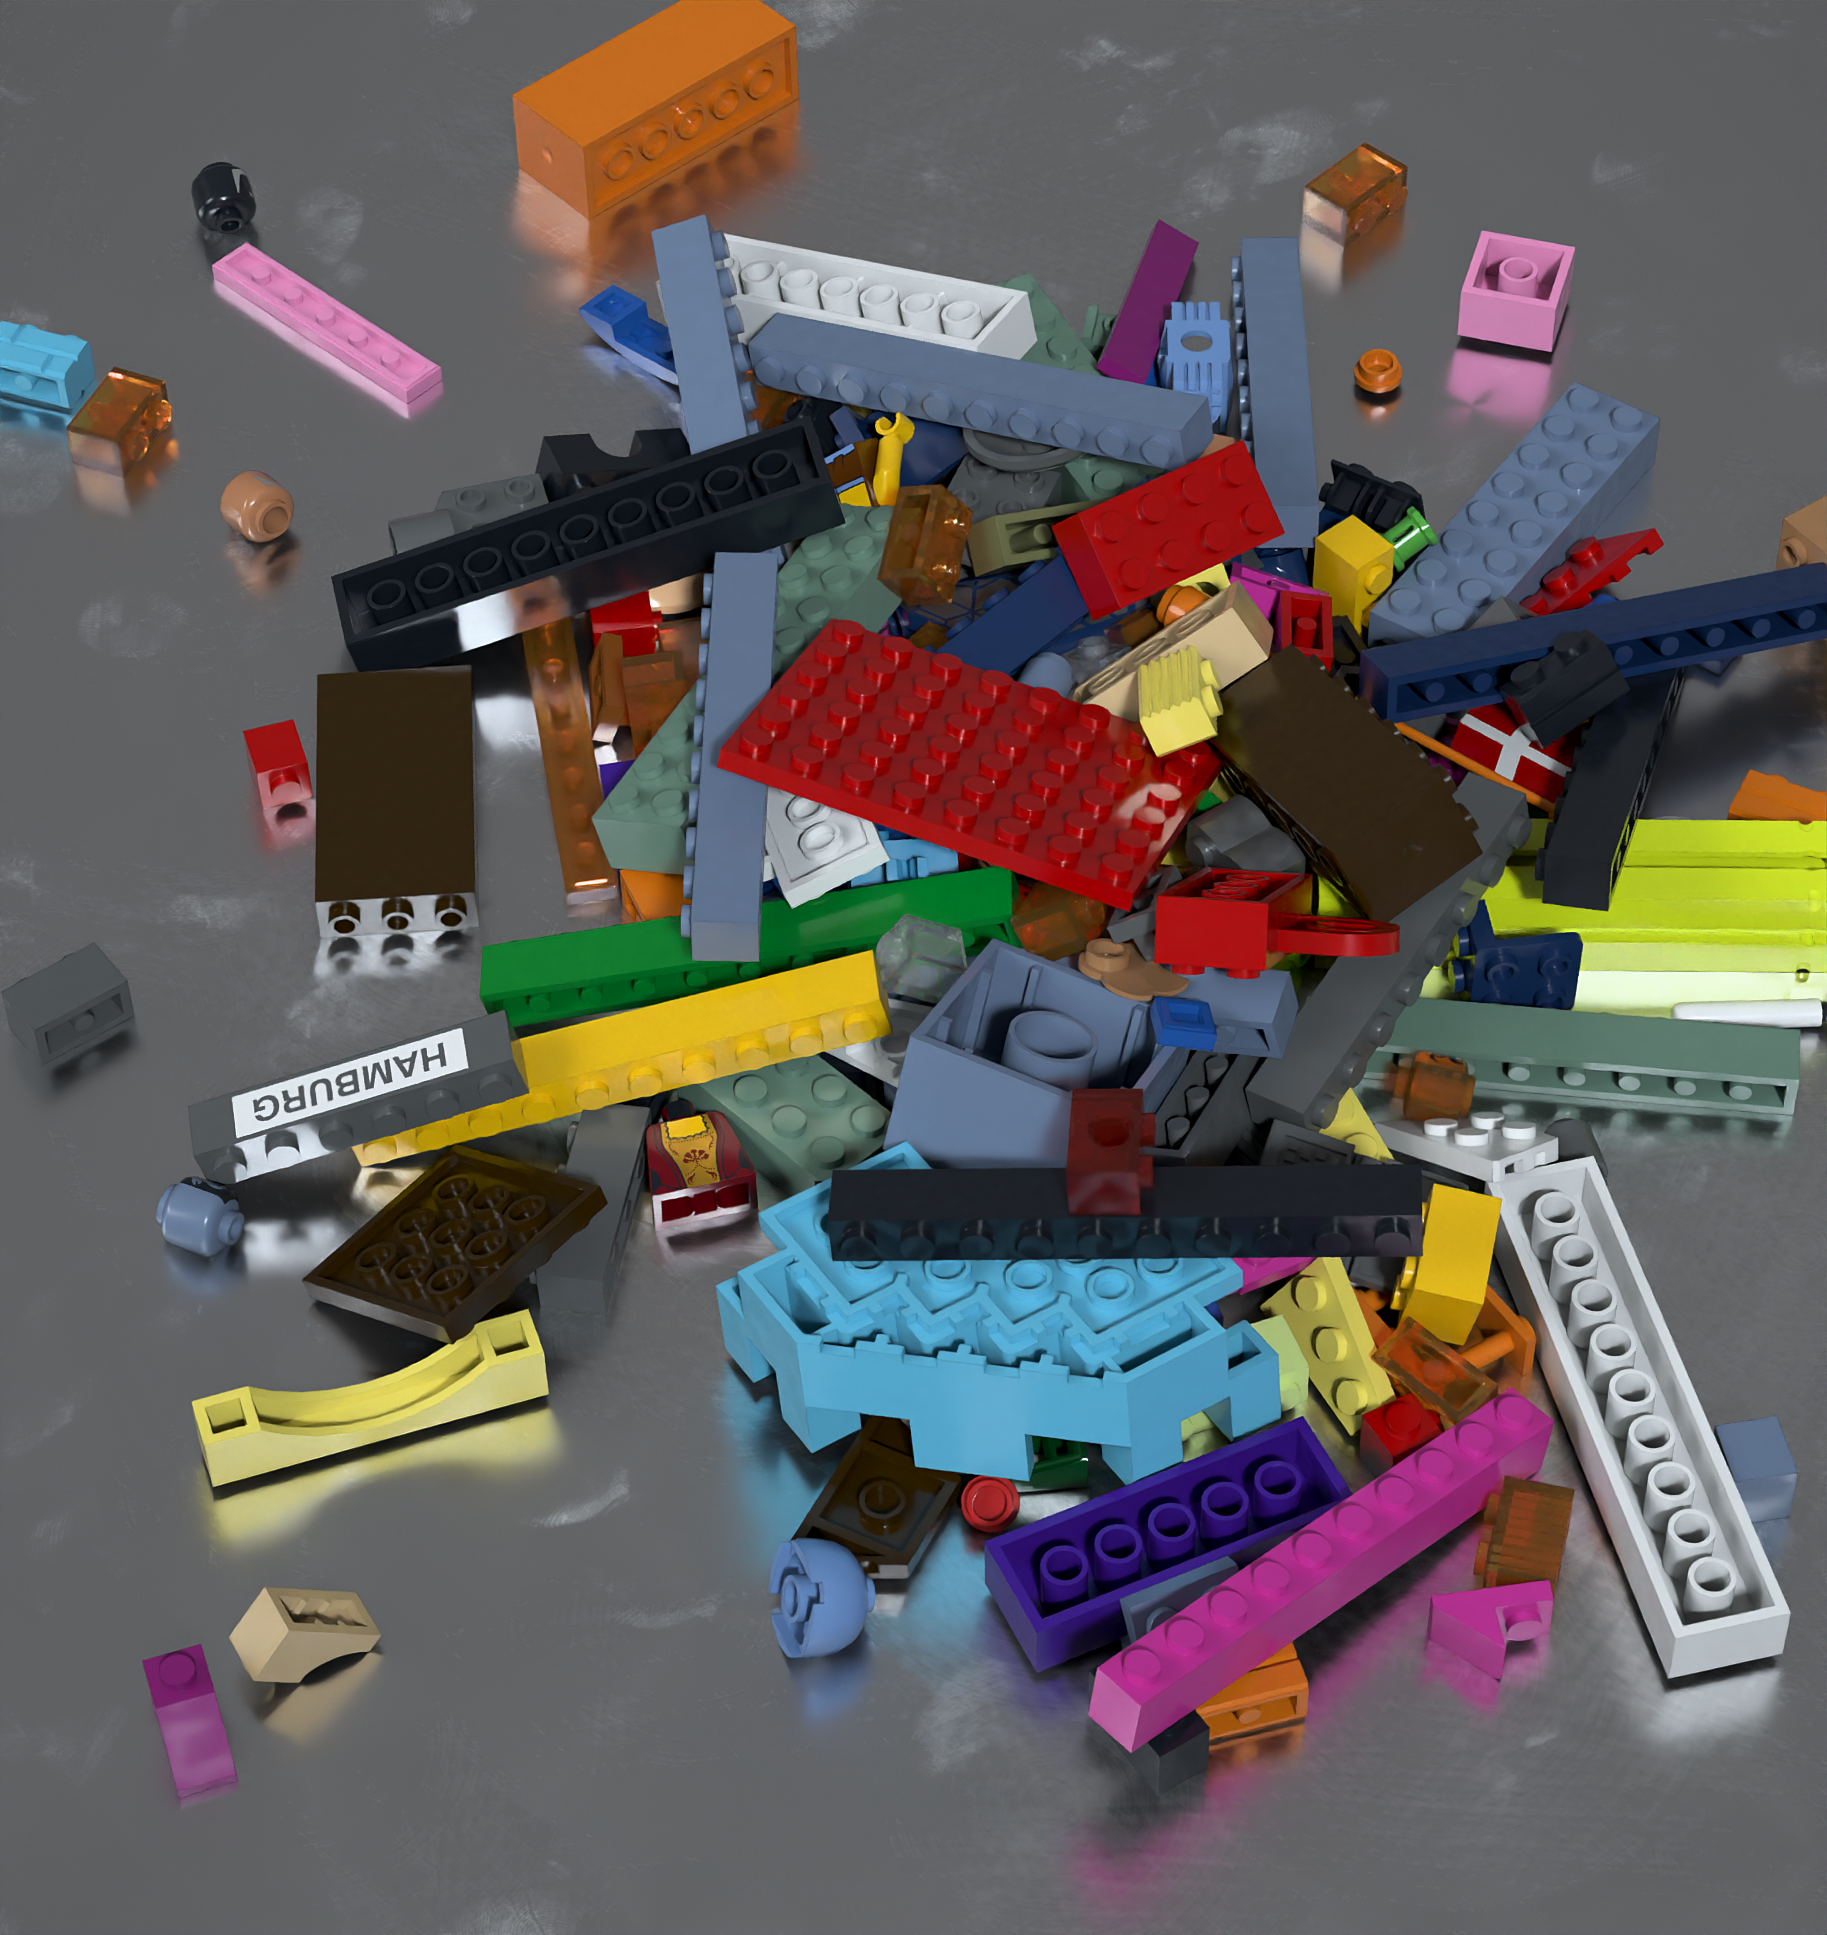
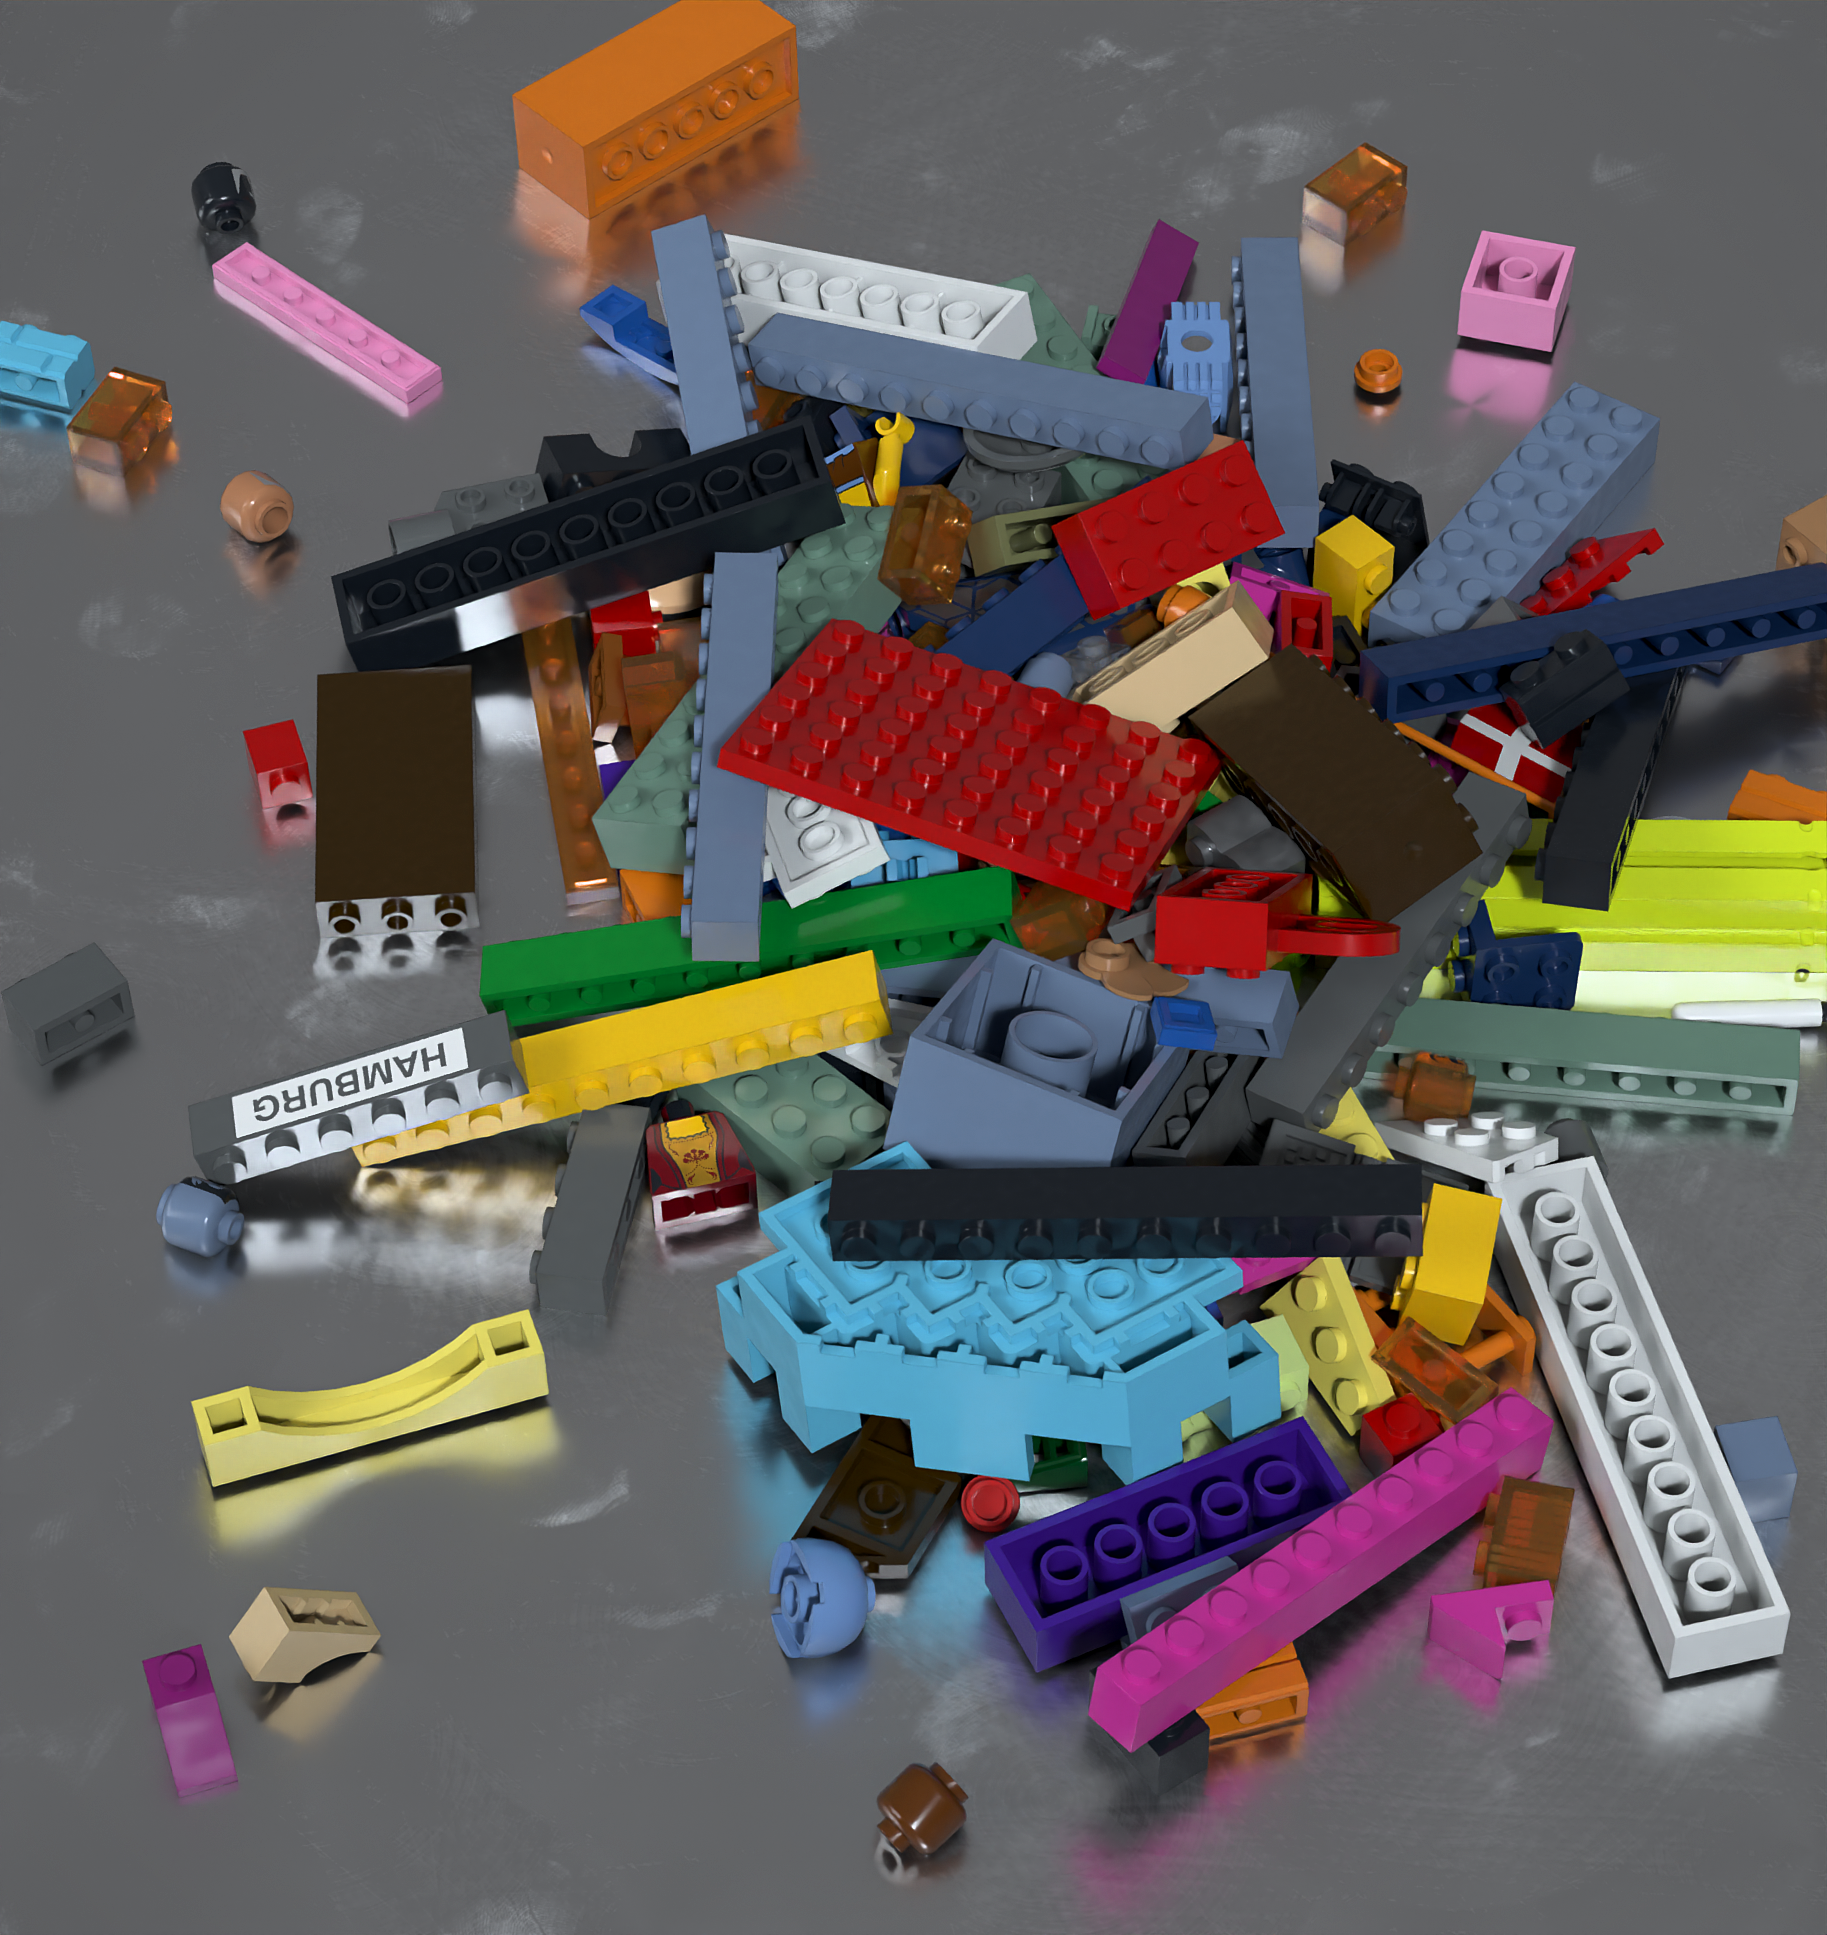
dark brown plate [301,1144,608,1345] -> none
clear brick [876,914,967,1004] -> none
clear red brick [1066,1089,1156,1215] -> none
light yellow brick [1138,645,1223,758] -> none
bright green bush [1376,506,1439,572] -> none
none -> reddish brown head [876,1762,969,1855]

